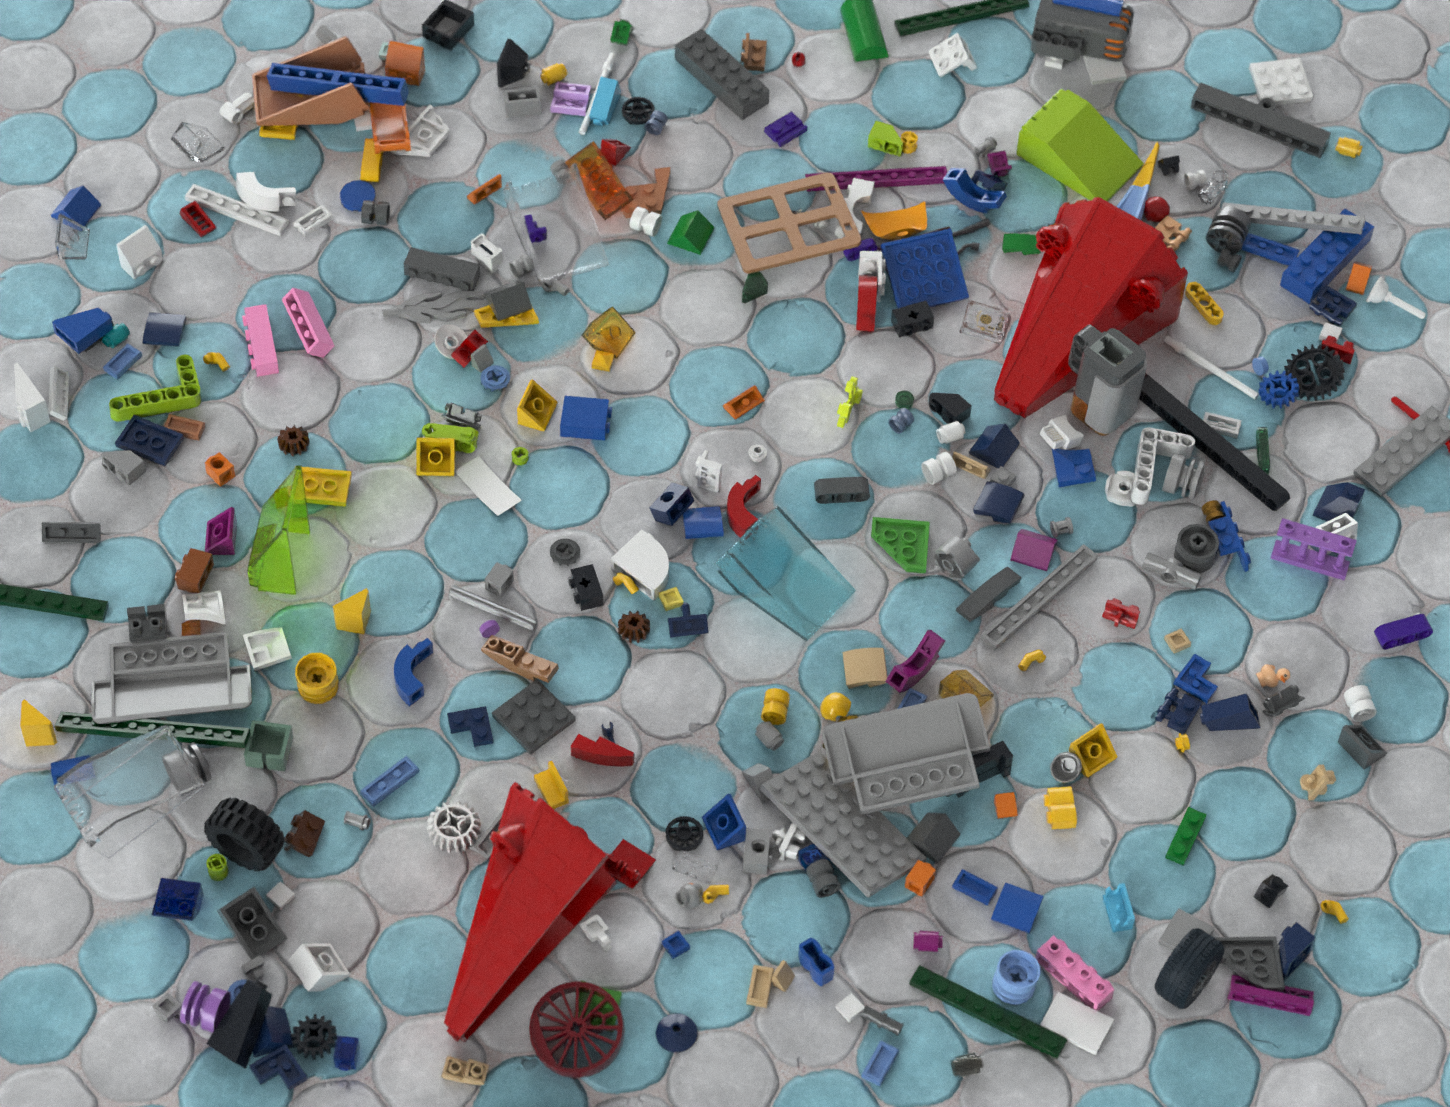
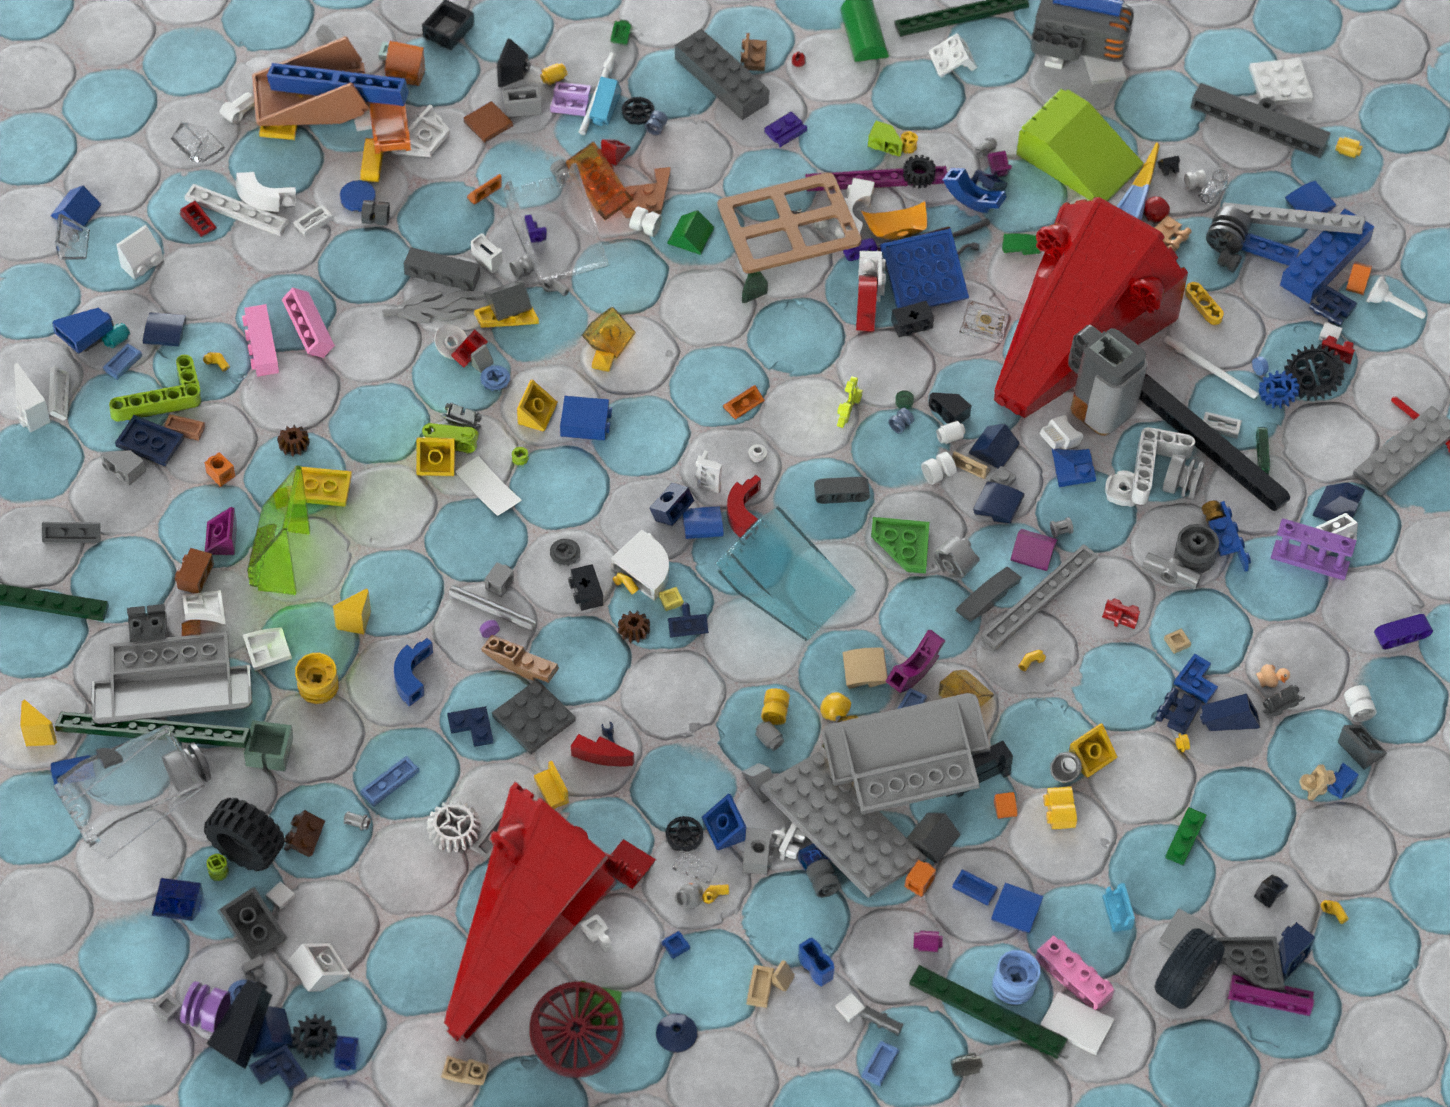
none -> dark grey tile [96,748,123,769]
none -> dark orange tile [463,101,513,143]
none -> black tyre [903,155,936,189]
none -> blue slope [1285,181,1337,213]
none -> blue brick [1327,763,1359,799]

